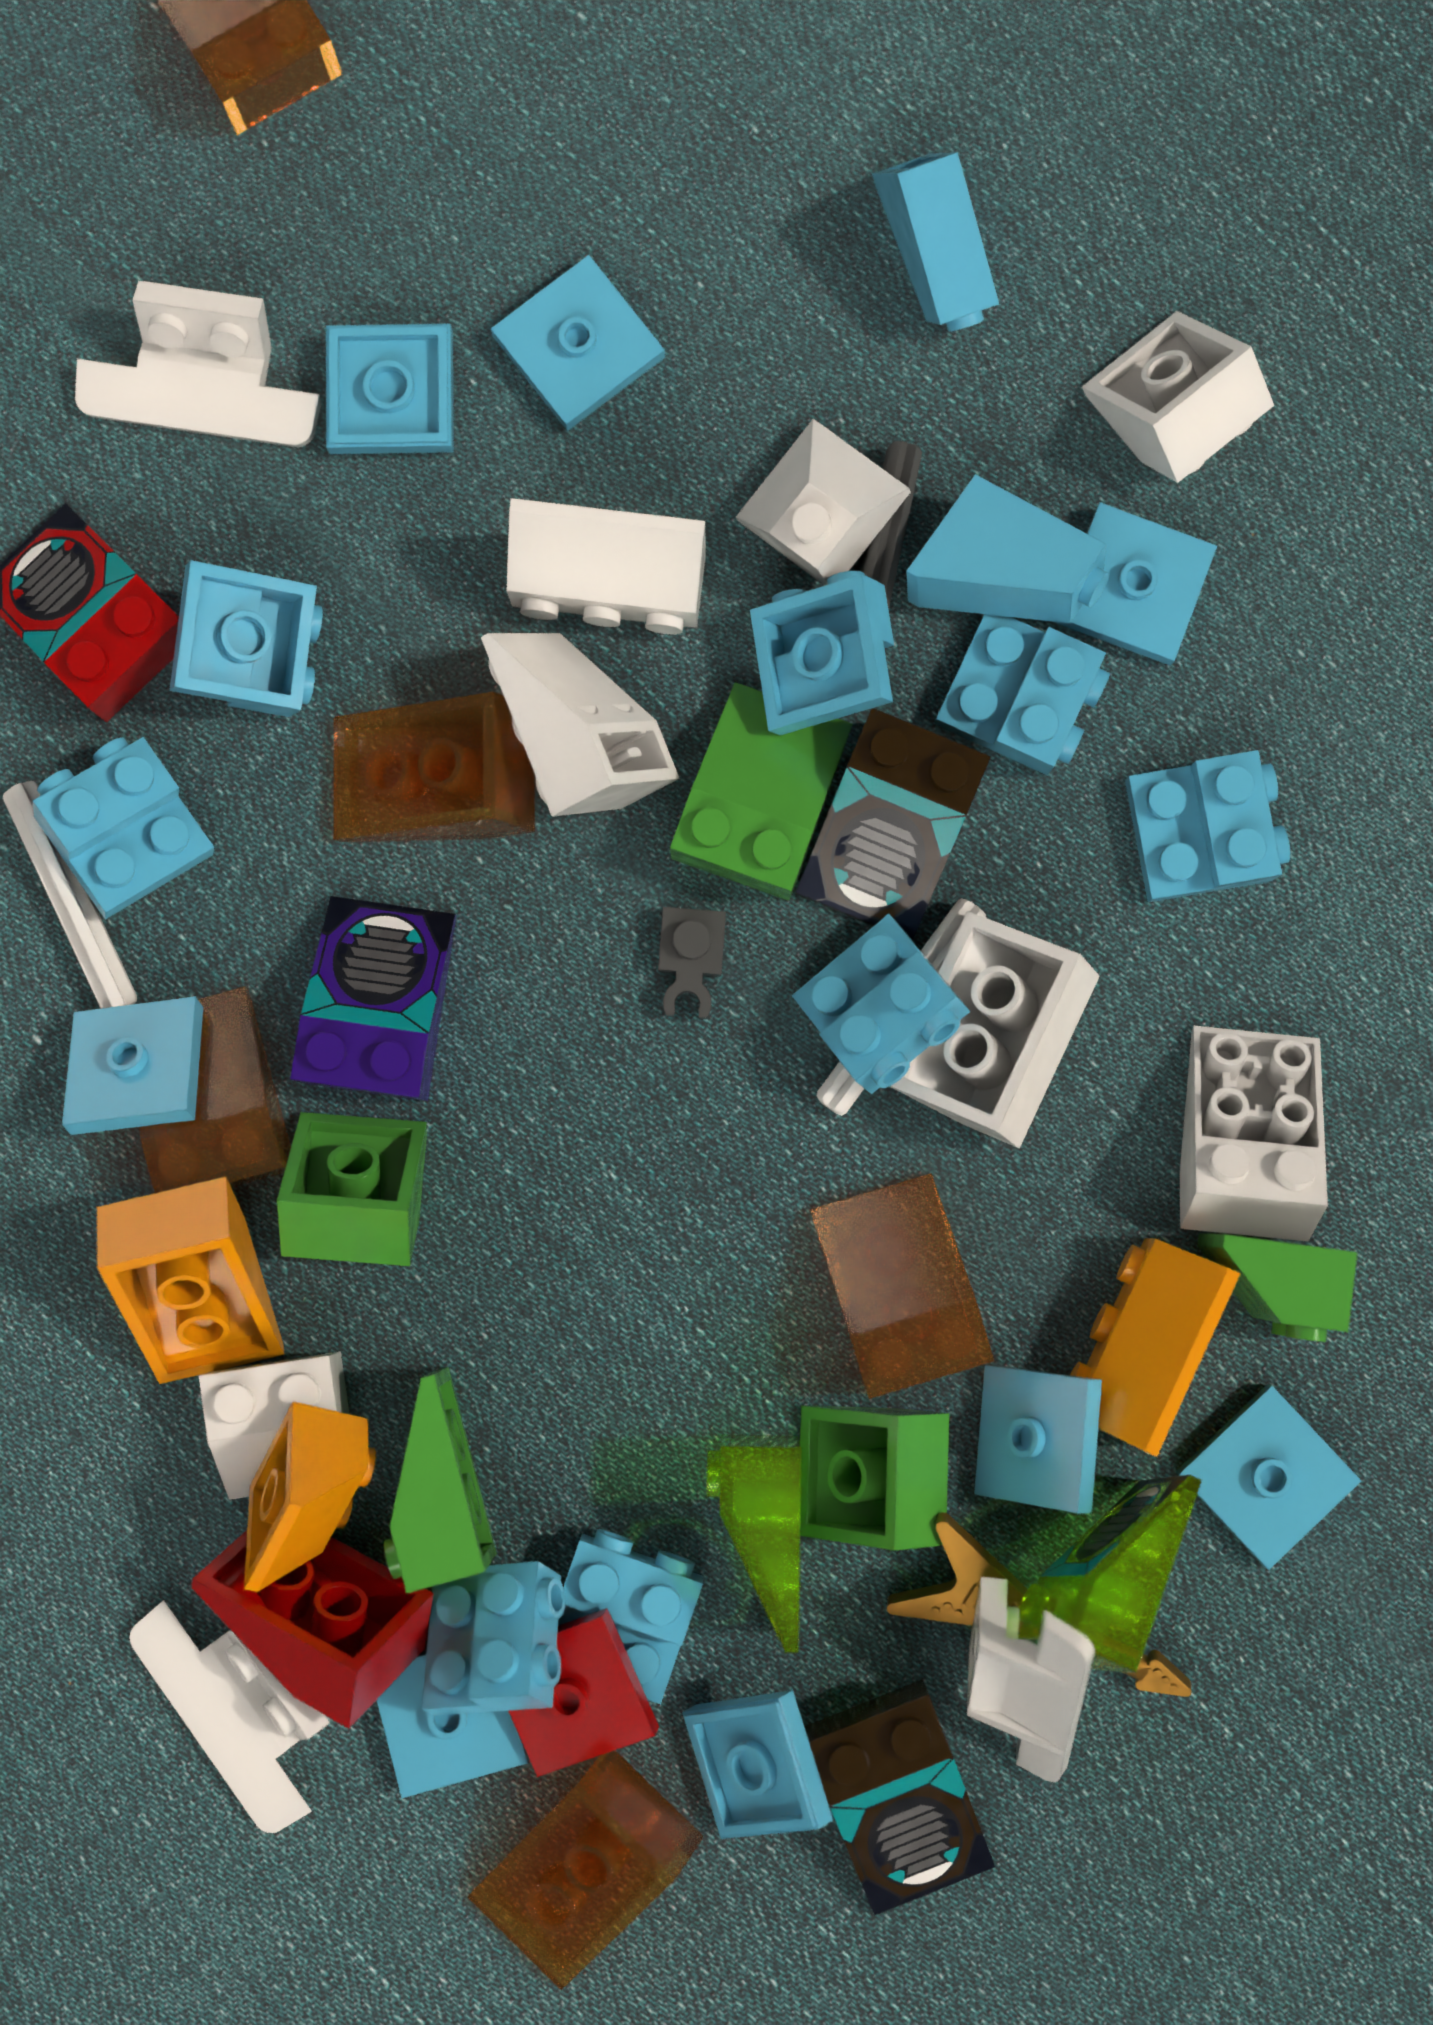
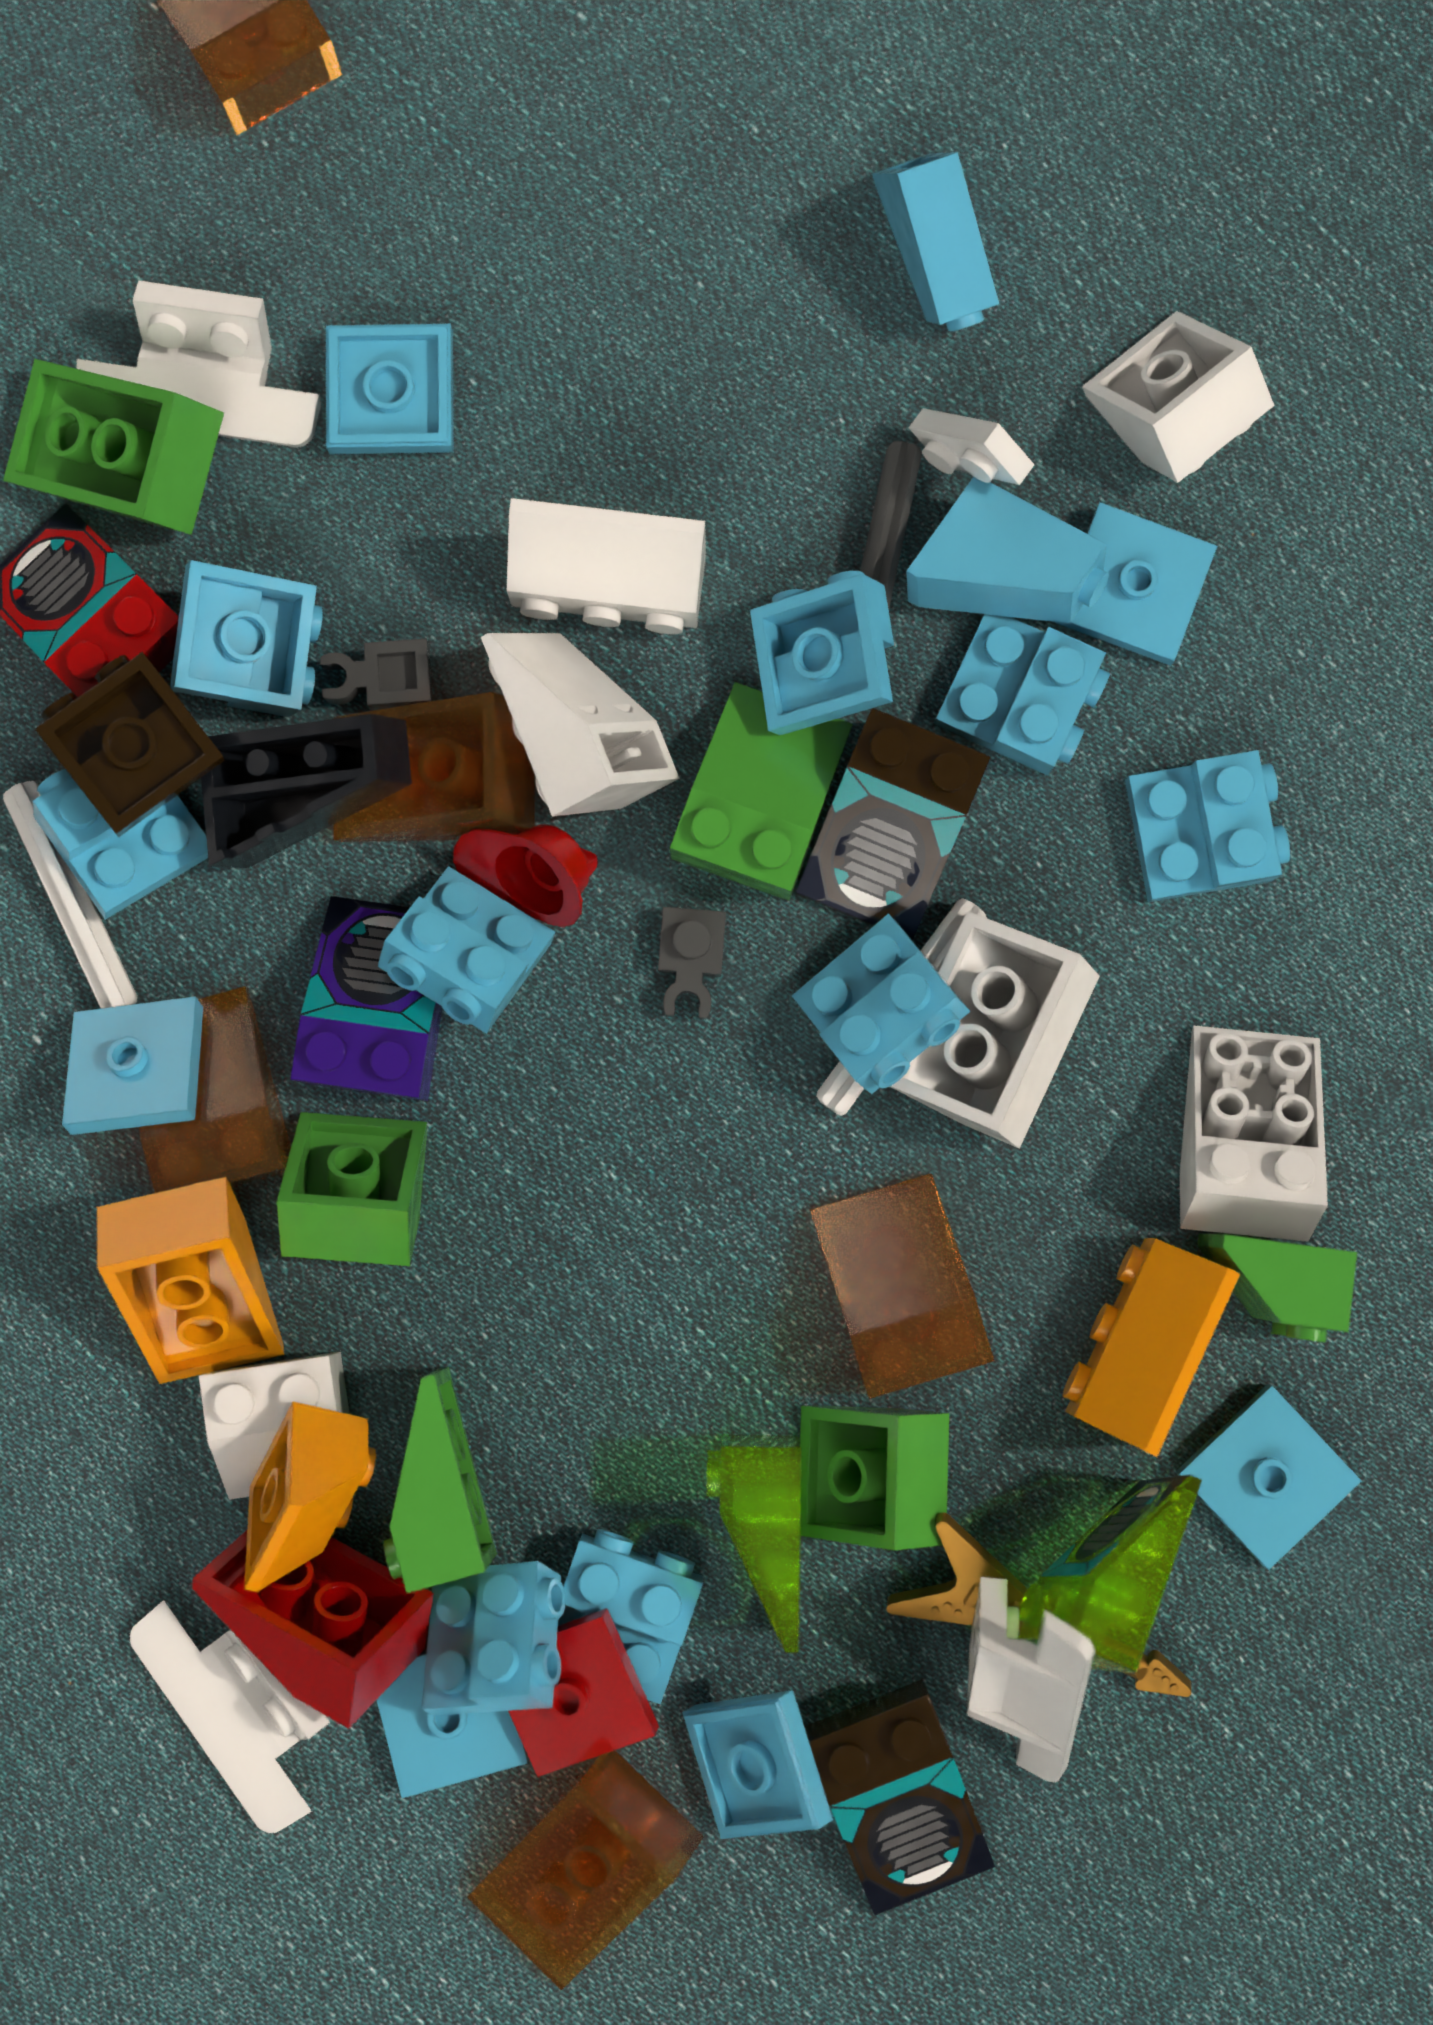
medium azure plate [491,255,665,431] -> none
white slope [736,419,911,586] -> none
medium azure plate [974,1365,1102,1514] -> none
none -> bright green slope [3,359,224,535]
none -> dark brown plate [35,652,224,838]
none -> black wedge [201,714,412,868]
none -> dark grey plate [320,638,433,710]
none -> medium azure plate [377,866,555,1034]
none -> red piece [453,824,598,928]
none -> white plate [909,408,1034,485]

